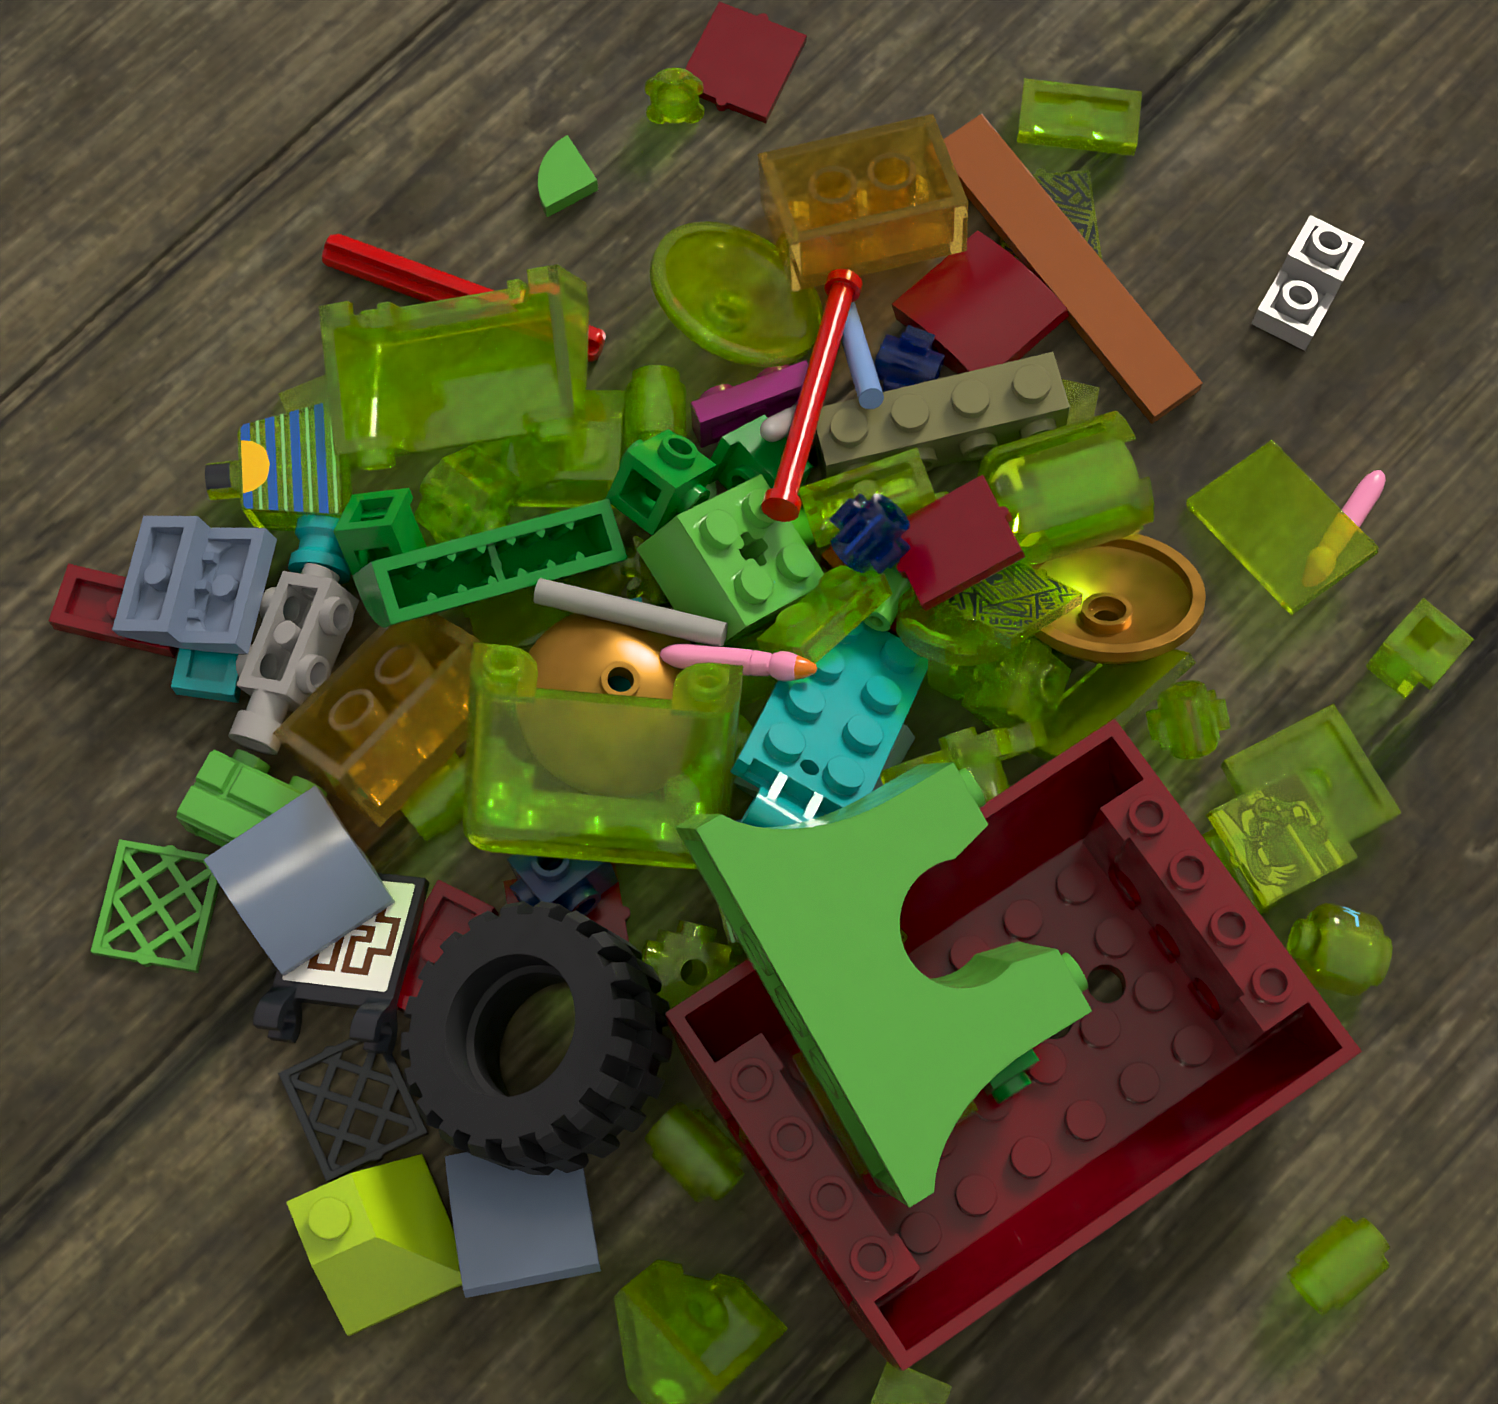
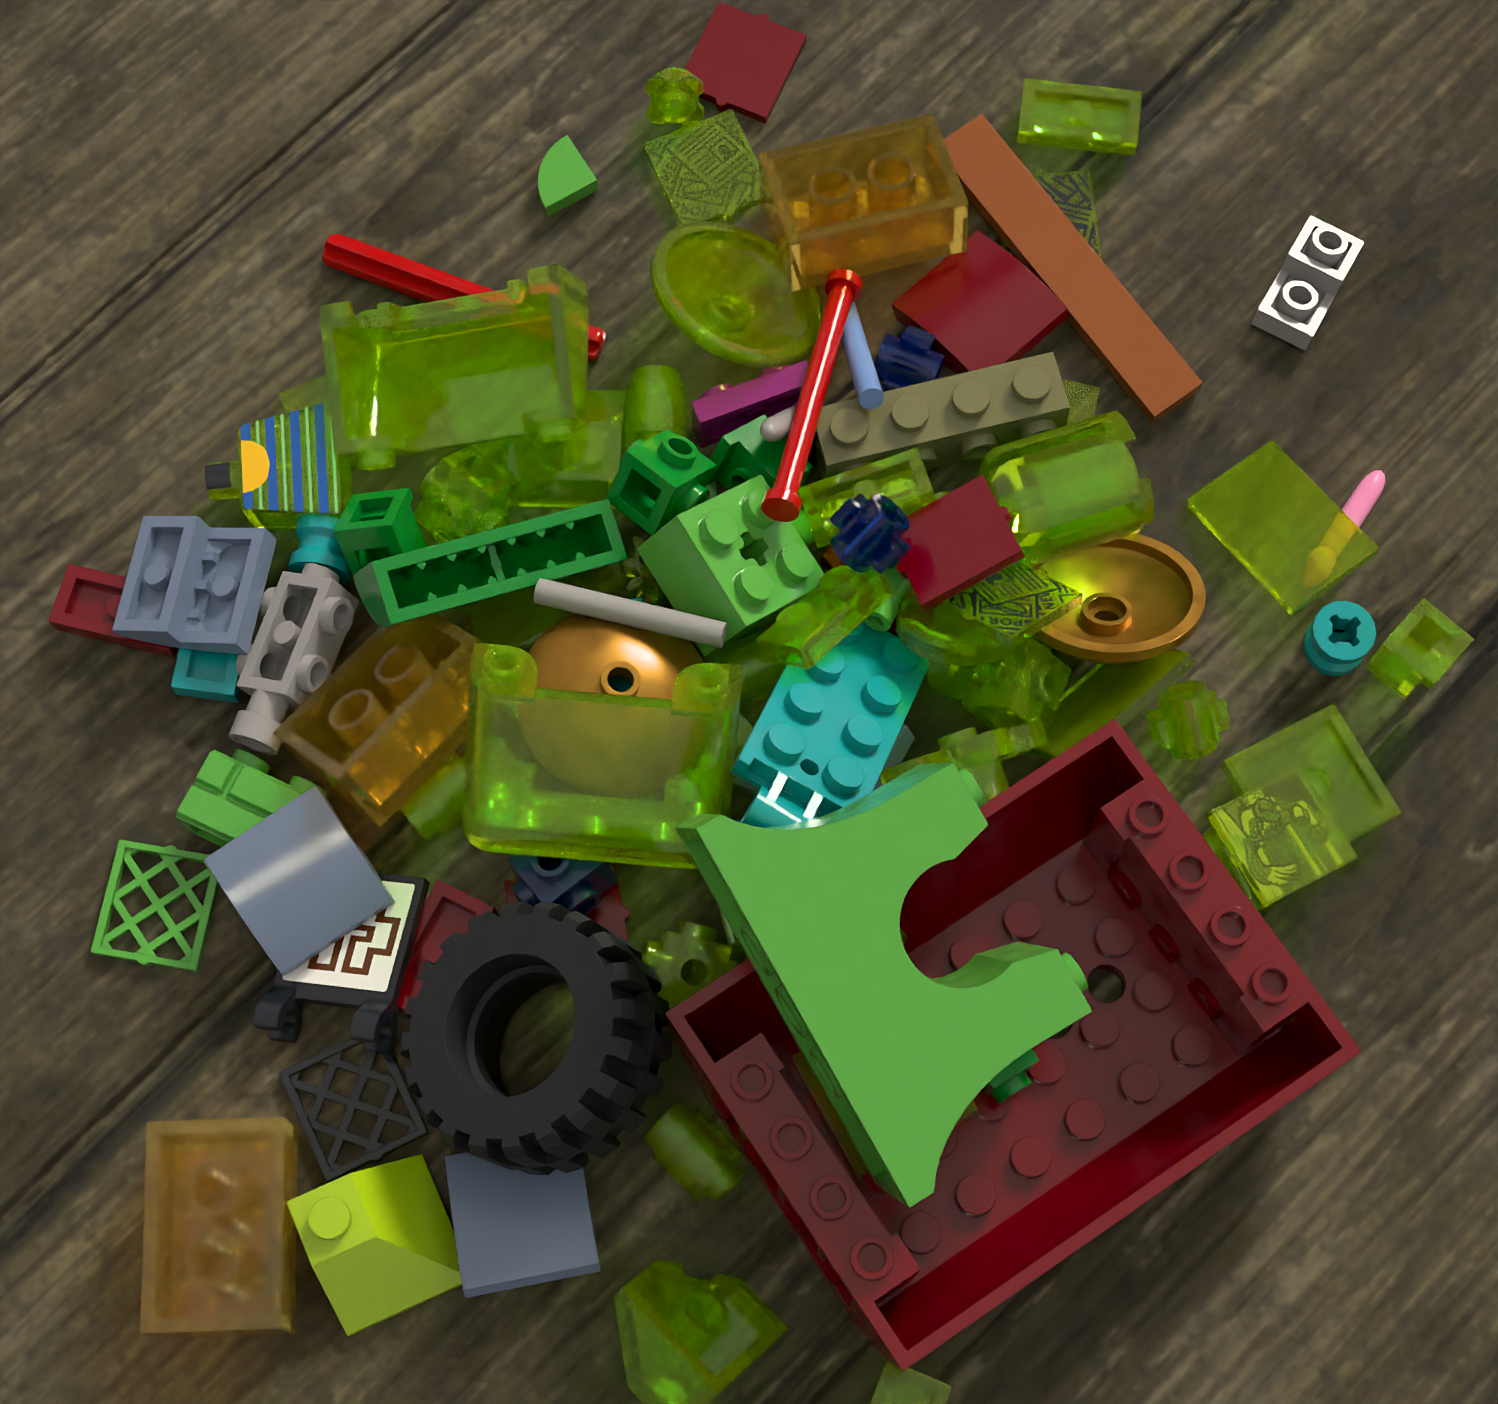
bright pink piece [660,644,817,682] -> none
clear neon green brick [1286,1215,1390,1316] -> none
clear neon green head [1287,903,1393,996] -> none
none -> clear yellow brick [140,1117,298,1339]
none -> clear neon green piece [643,109,774,234]
none -> teal wheel [1302,601,1376,676]

